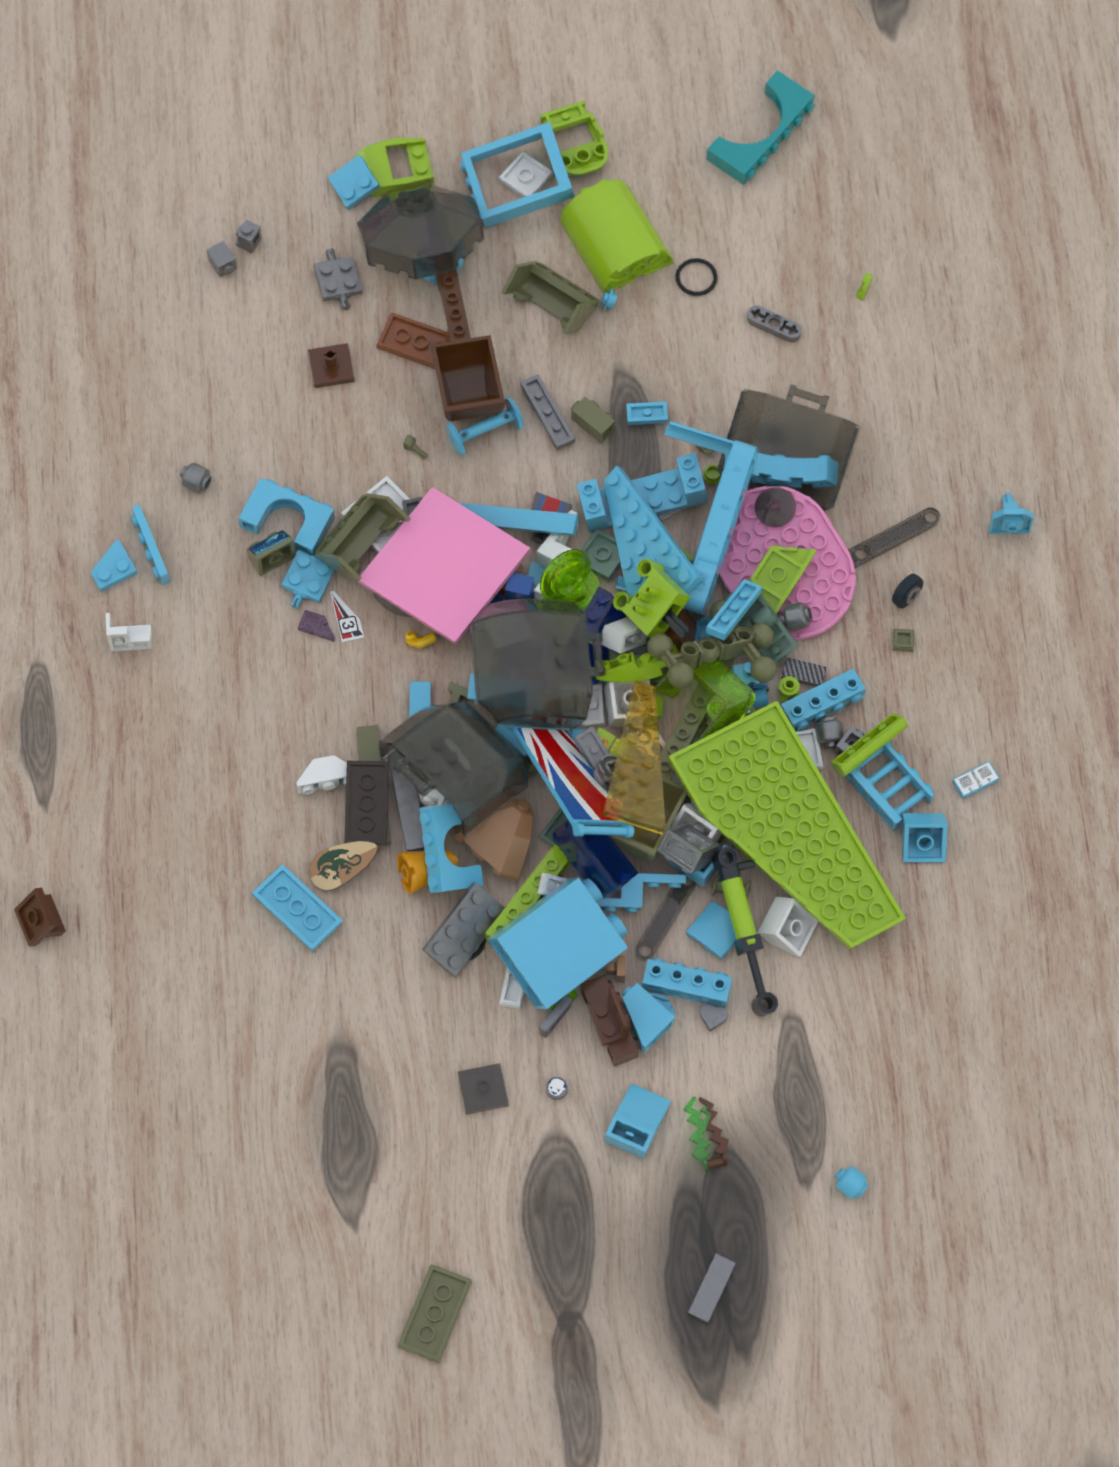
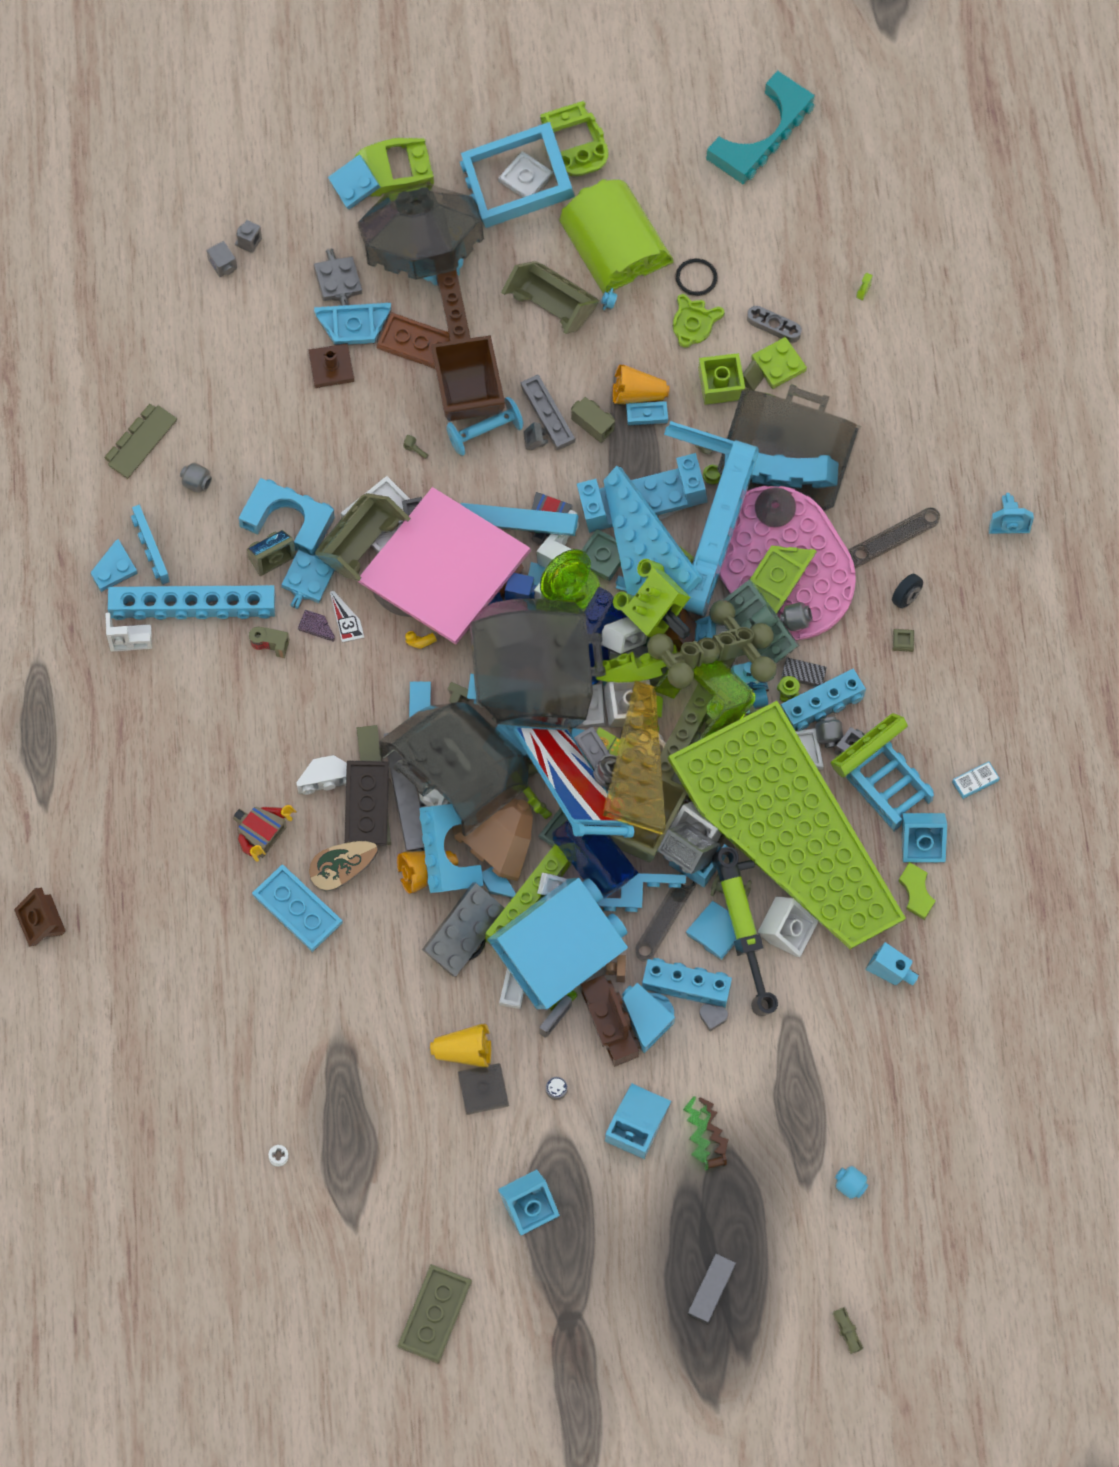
medium azure plate [706,579,762,640] -> none
none -> olive windscreen [104,404,177,479]
none -> medium azure brick [108,585,276,620]
none -> torso [233,805,297,862]
none -> olive leg [249,627,290,658]
none -> white bush [269,1145,288,1167]
none -> medium azure wing [314,303,391,345]
none -> yellow cone [430,1024,491,1067]
none -> medium azure tile [482,867,516,899]
none -> medium azure slope [498,1170,560,1235]
none -> lime bar [510,771,552,819]
none -> flat silver tile [524,422,548,450]
none -> light orange cone [612,364,670,405]
none -> lime tile [673,294,725,348]
none -> lime brick [698,353,745,405]
none -> olive slope [743,360,764,391]
none -> lime plate [751,337,807,389]
none -> olive pin [832,1307,864,1354]
none -> medium azure torso [865,942,919,986]
none -> lime tile [898,862,936,920]

